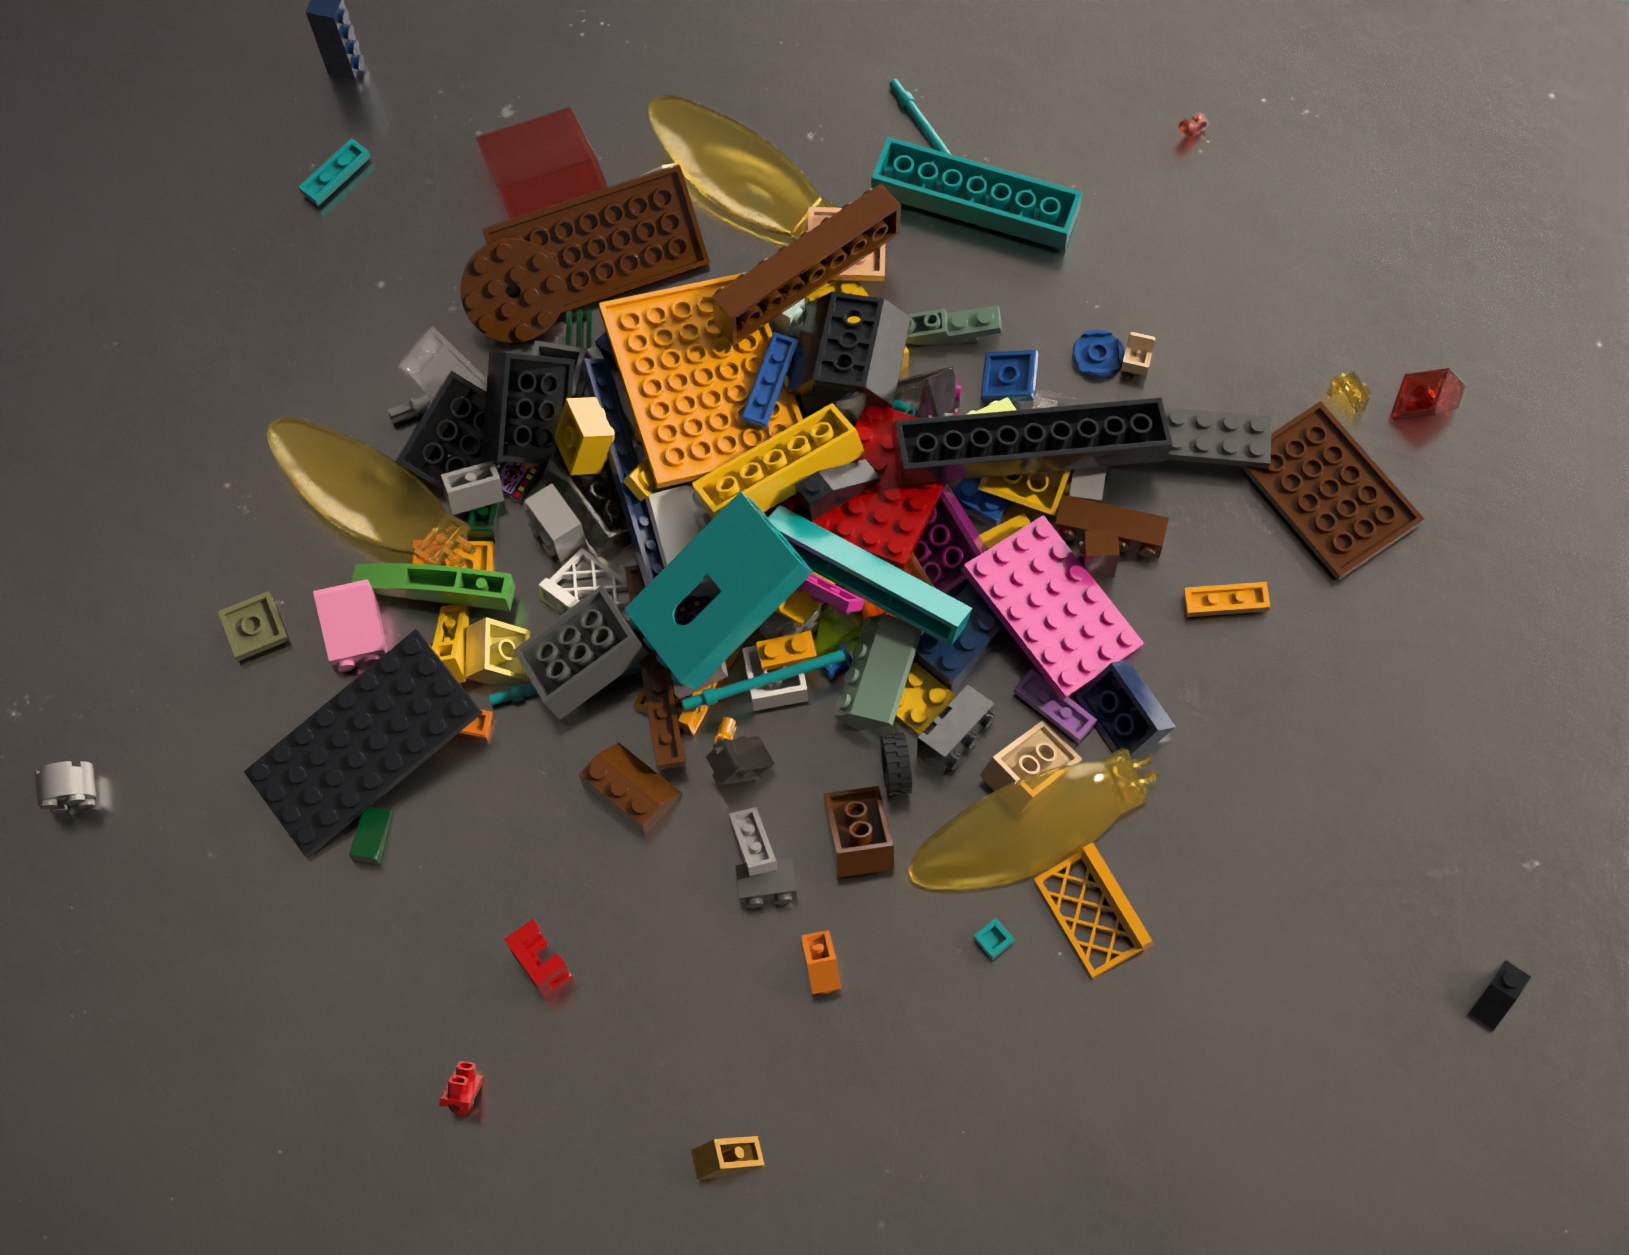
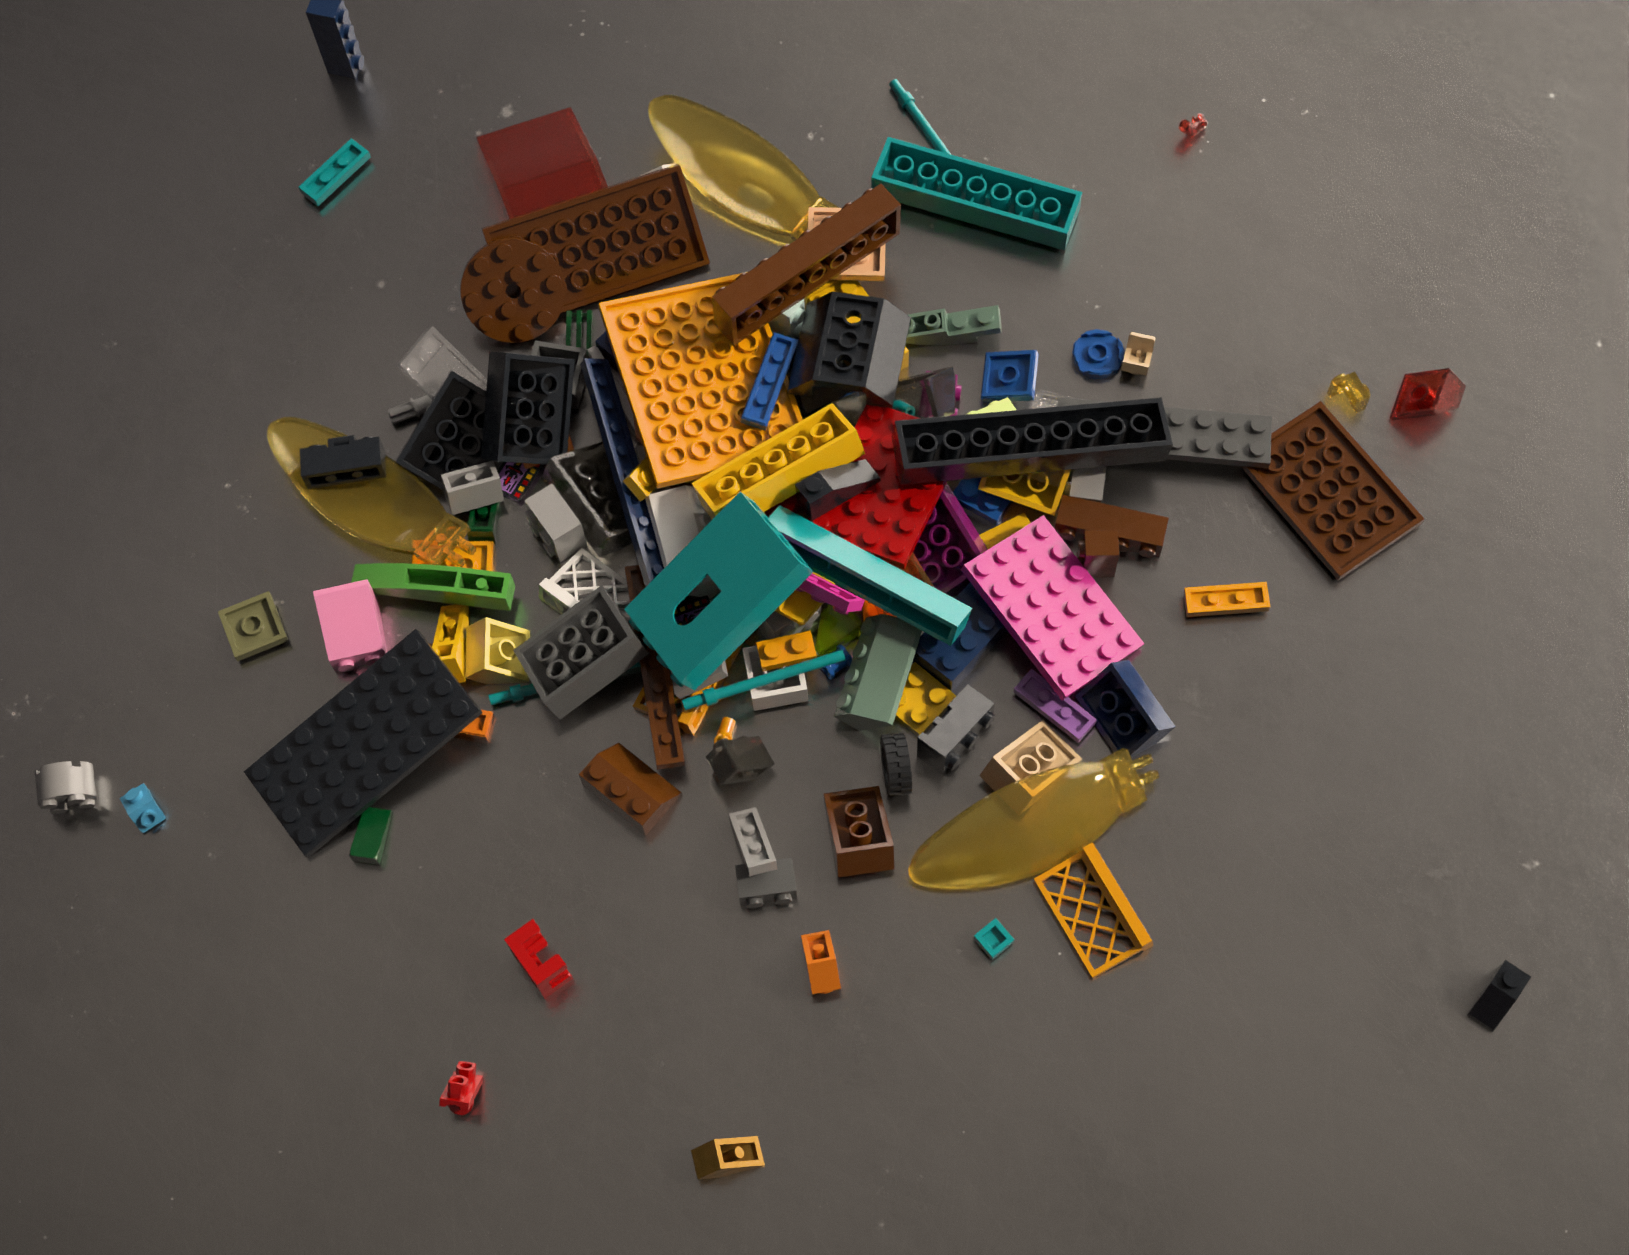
yellow brick [554,397,614,475] -> none
none -> dark azure bracket [120,783,166,833]
none -> black piece [300,435,387,489]

